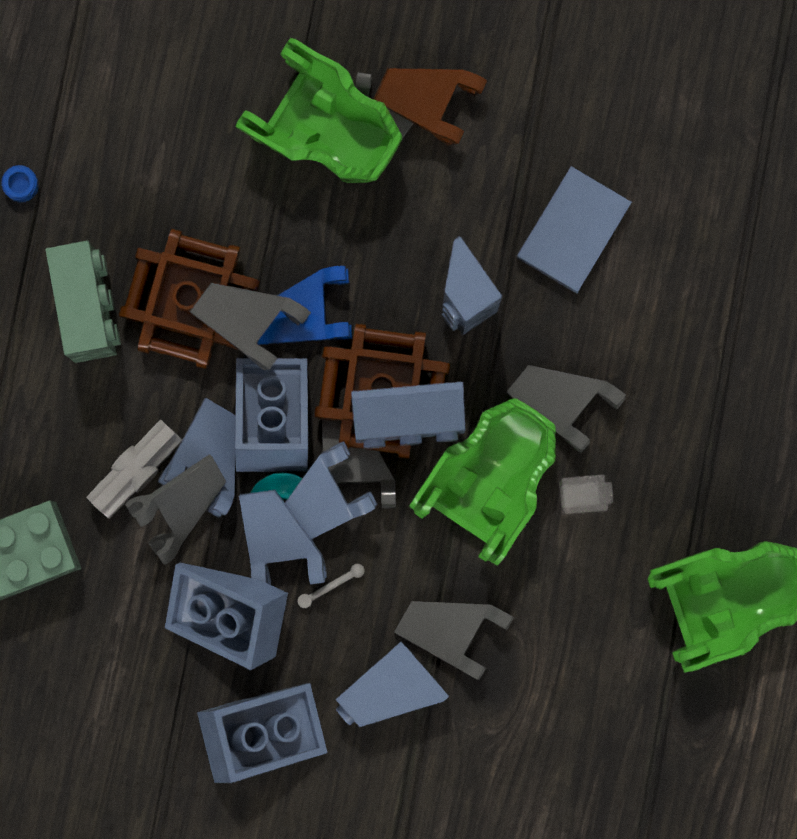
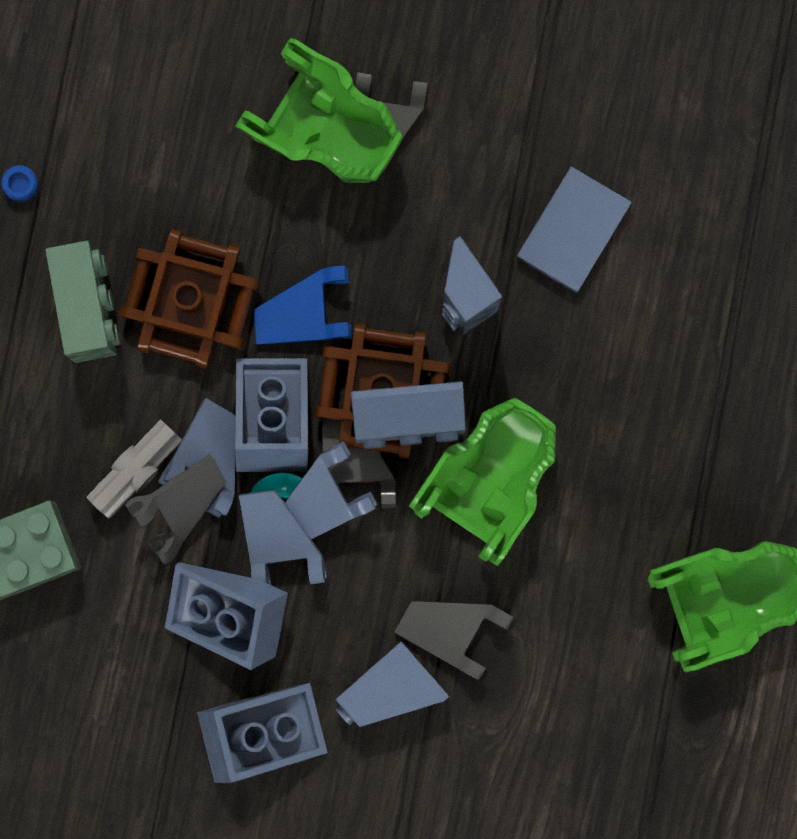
dark grey flag [189,283,311,371] -> none
light grey hinge [298,564,365,608] -> none
reddish brown flag [373,68,487,145] -> none
dark grey flag [506,365,626,453] -> none
clear brick [559,474,613,516] -> none

